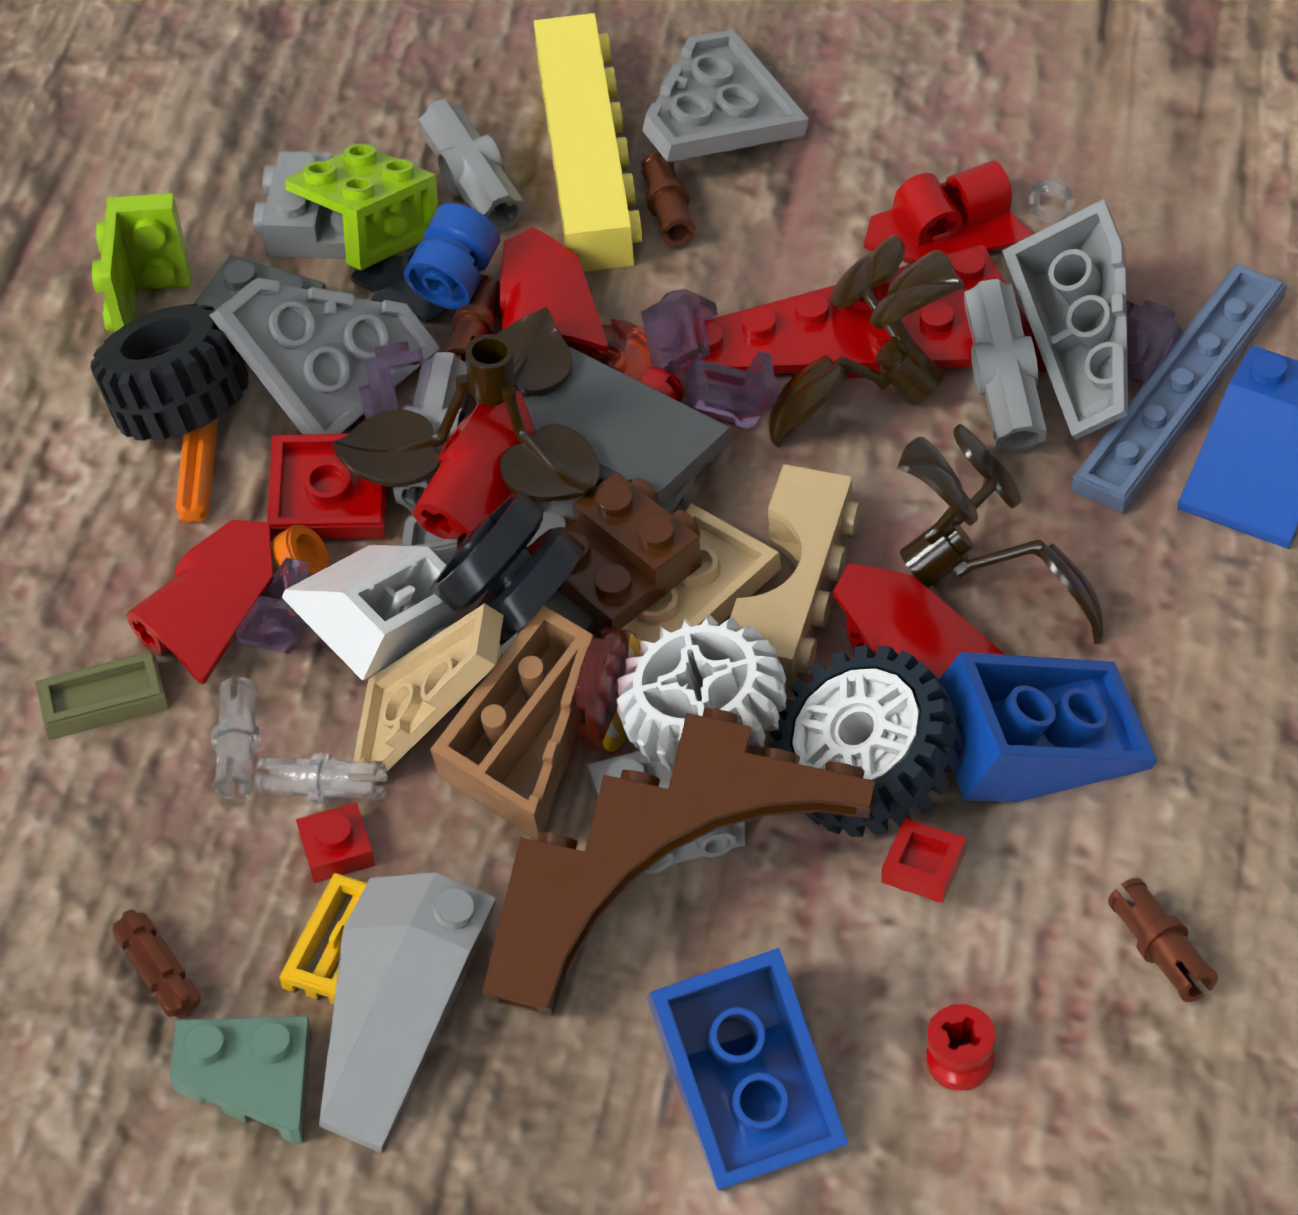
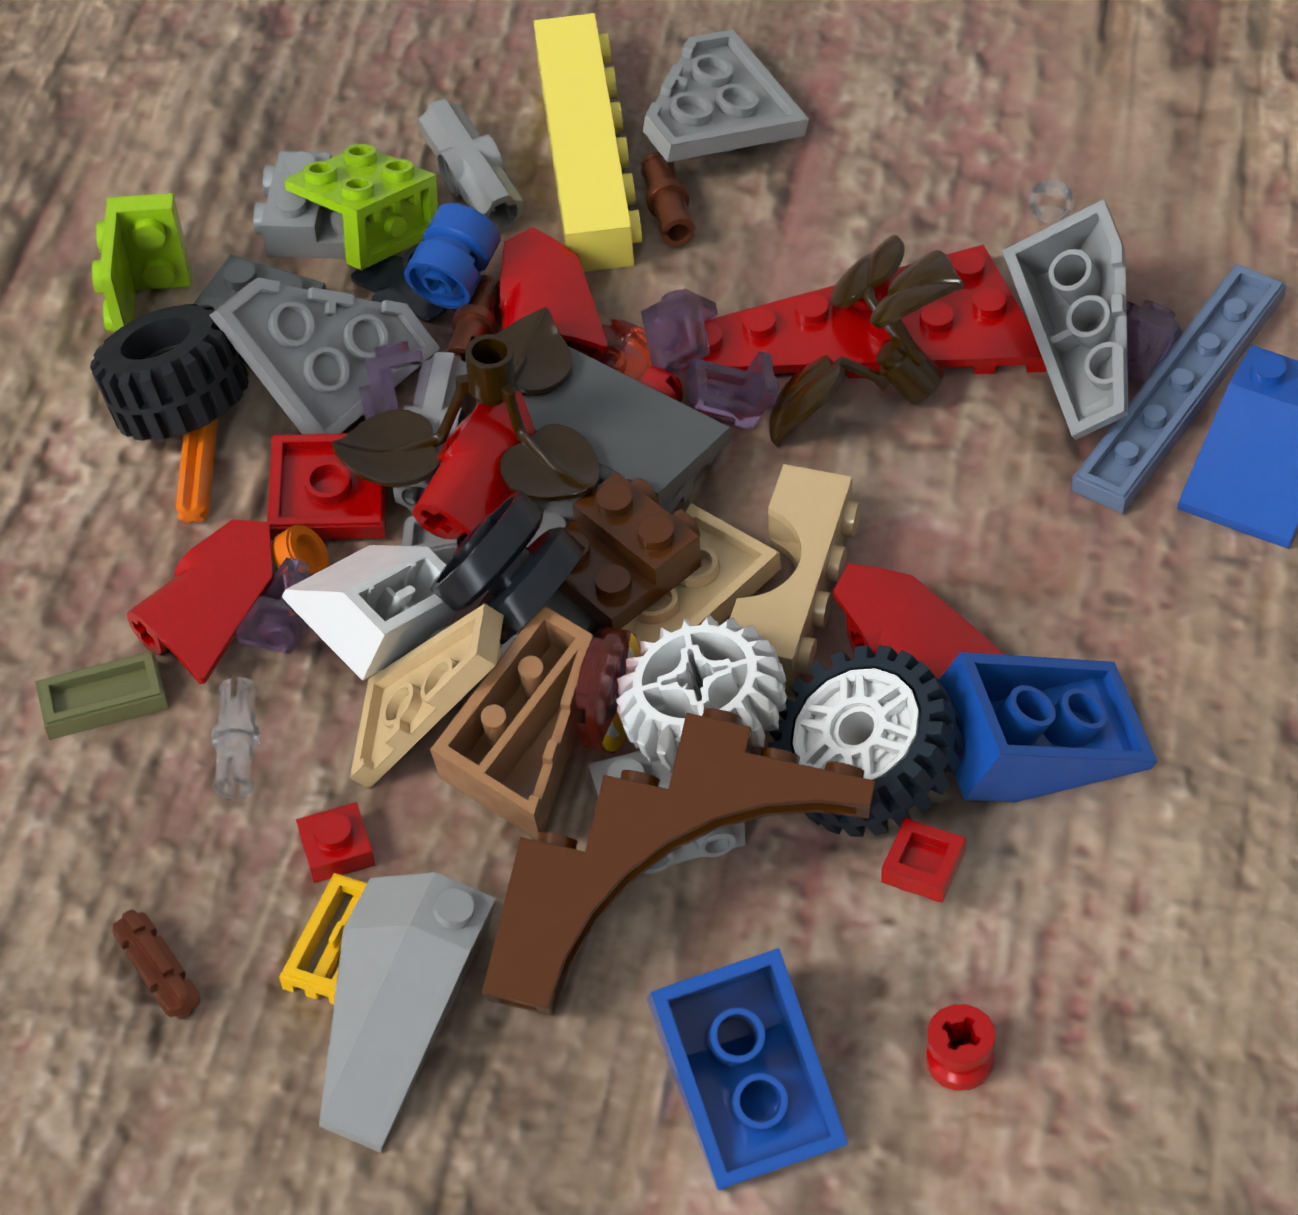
sand green wing [169,1016,312,1143] -> none
clear pin [255,753,388,803] -> none
red panel [863,160,1035,264] -> none
dark brown plant [897,424,1103,644] -> none
light grey piece [964,279,1047,453] -> none
copper pin [1108,878,1218,1003] -> none

